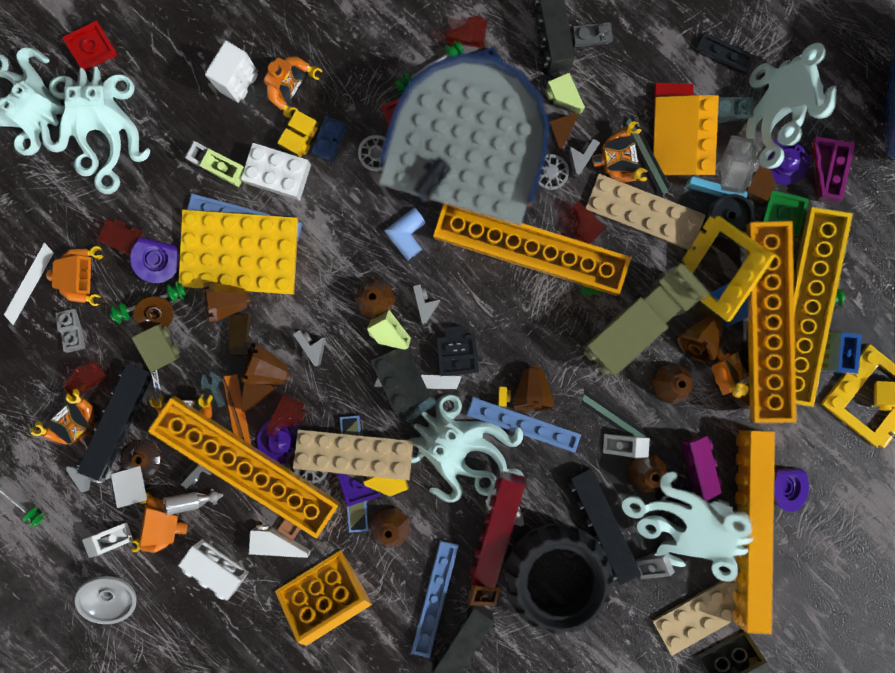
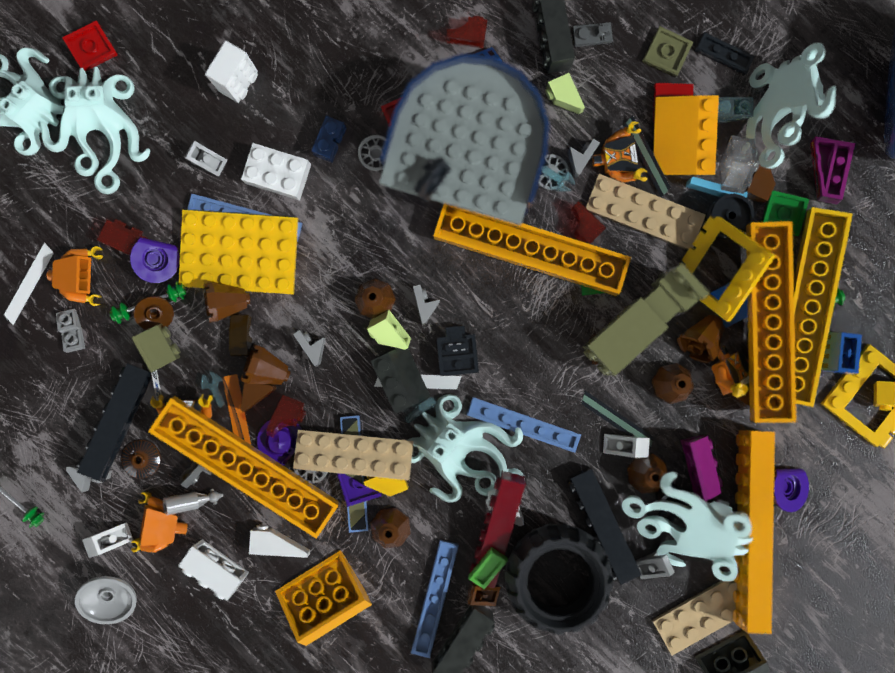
torso [31,389,96,447] -> none
clear red arch [61,361,106,397] -> none
white sticker [111,466,147,508] -> none
yellowish green slope [199,148,245,187] -> none
torso [264,56,322,118] -> none
nougat tile [277,518,300,541] -> none
yellow piece [278,110,319,158] -> none
light blue brick [384,207,426,261] -> none
green axle [394,40,464,92] -> none
yellow plate [498,386,511,406] -> none
reddish brown cone [514,365,554,411] -> none
reddish brown slope [549,113,579,153] -> none
dark purple hat [767,139,810,185] -> none
none -> bright green tile [468,547,508,589]
none -> clear light blue bar [542,166,575,192]
none -> olive tile [642,26,693,77]

